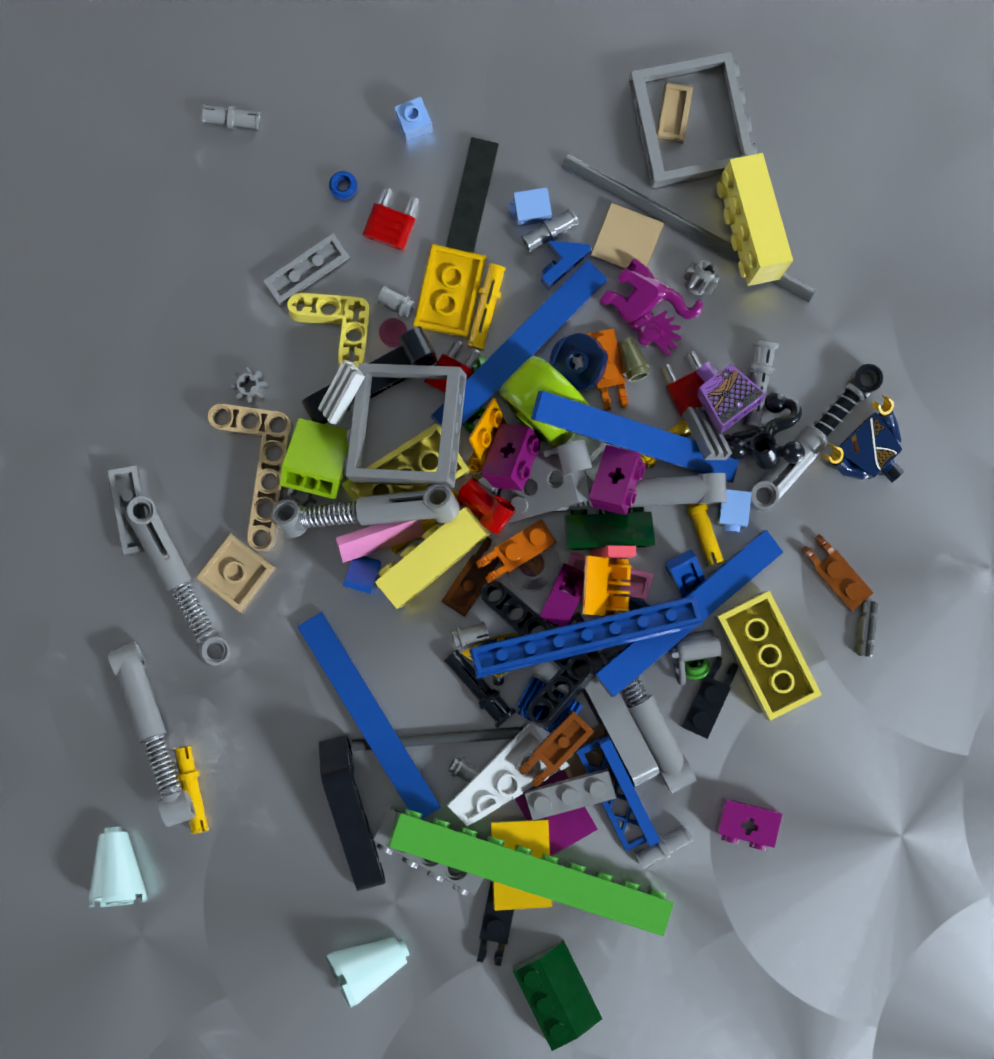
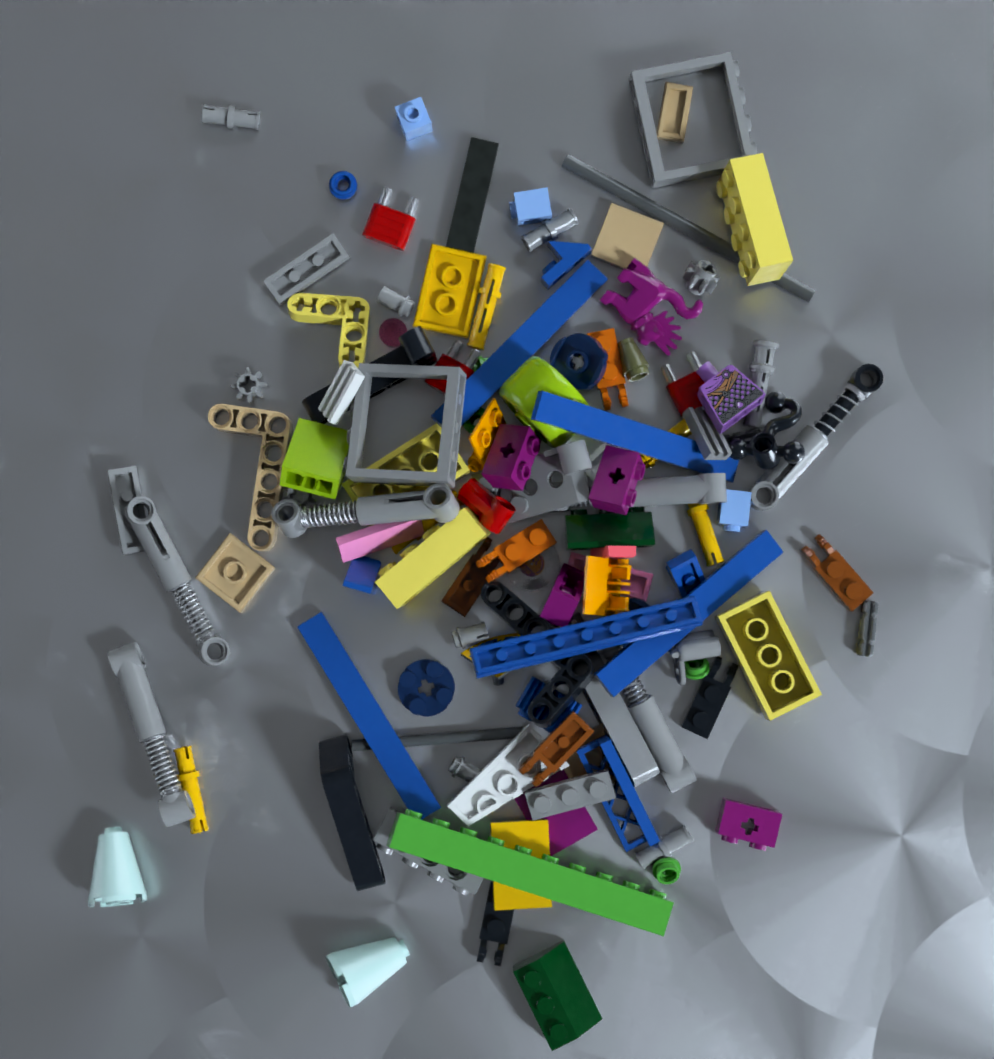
black pin [444,649,516,728] -> none
dark blue torso [821,394,904,483] -> none
none -> dark blue plate [398,659,455,717]
none -> bright green plate [652,857,681,884]

